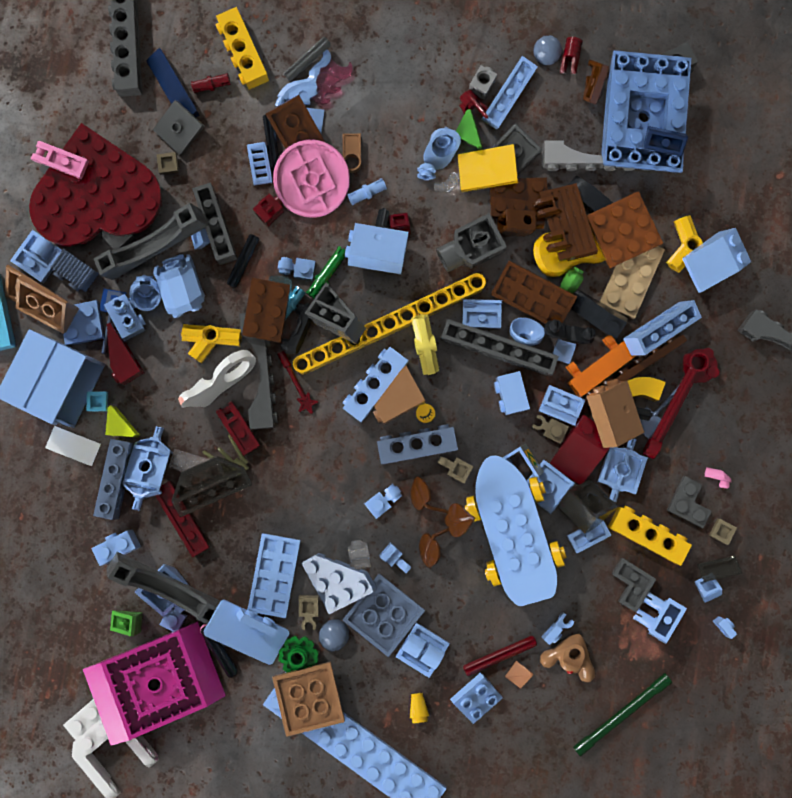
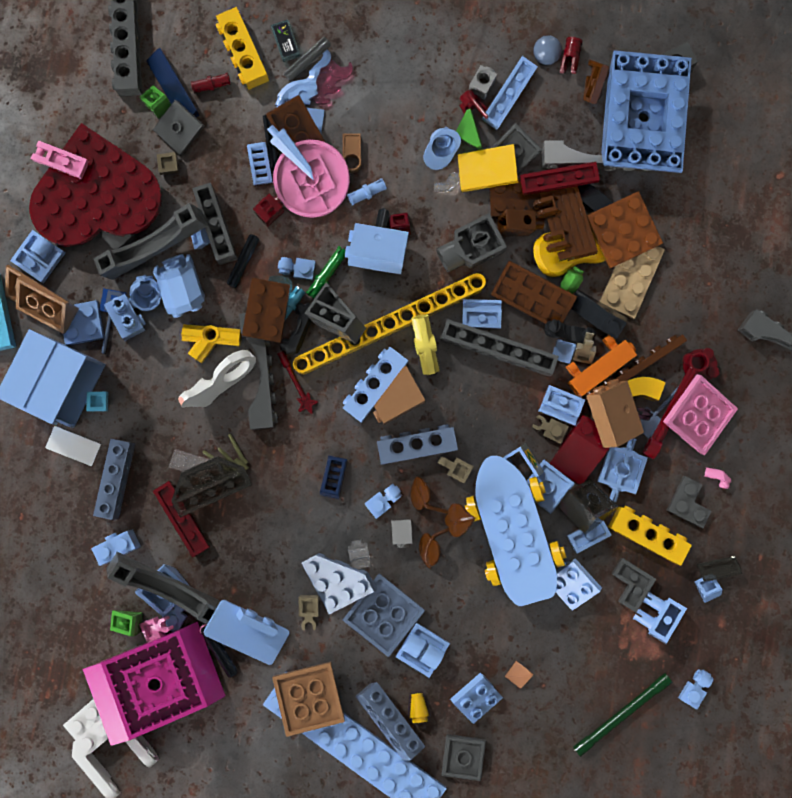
sand blue brick [50,249,99,292] -> none
neon yellow slope [105,405,140,438] -> none
dark red slope [107,323,145,385] -> none
light blue plate [122,426,173,511] -> none
dark red plate [216,401,261,456] -> none
light blue plate [248,533,301,618] -> none
green plant [278,635,319,672] -> none
sand blue hair [319,619,349,652] -> none
light blue piece [379,542,411,574] -> none
yellow tile [416,404,435,423] -> none
light blue plate [417,163,436,180] -> none
dark red axle [463,636,537,676] -> none
light blue brick [494,371,530,416] -> none
light blue piece [510,318,545,346] -> none
medium nougat head [540,634,595,682] -> none
light blue plate [541,612,574,645] -> none
light blue brick [623,300,702,356] -> none
dark blue slope [643,126,688,156] -> none
yellow piece [666,215,703,273] -> none
light blue slope [682,228,751,293] -> none
dark tan plate [709,518,737,545] -> none
light blue plate [713,616,737,639] -> none
none -> bright green slope [139,85,171,119]
none -> bright pink plate [139,616,174,642]
none -> light blue bar [267,125,314,180]
none -> tile [271,20,301,62]
none -> dark blue slope [320,455,347,499]
none -> sand blue brick [355,682,425,761]
none -> light grey brick [391,519,412,548]
none -> dark grey plate [441,734,486,781]
none -> dark red plate [519,162,600,195]
none -> light blue plate [556,558,602,611]
none -> dark tan plate [572,332,596,364]
none -> bright pink plate [663,374,738,456]
none -> light blue plate [678,669,713,709]

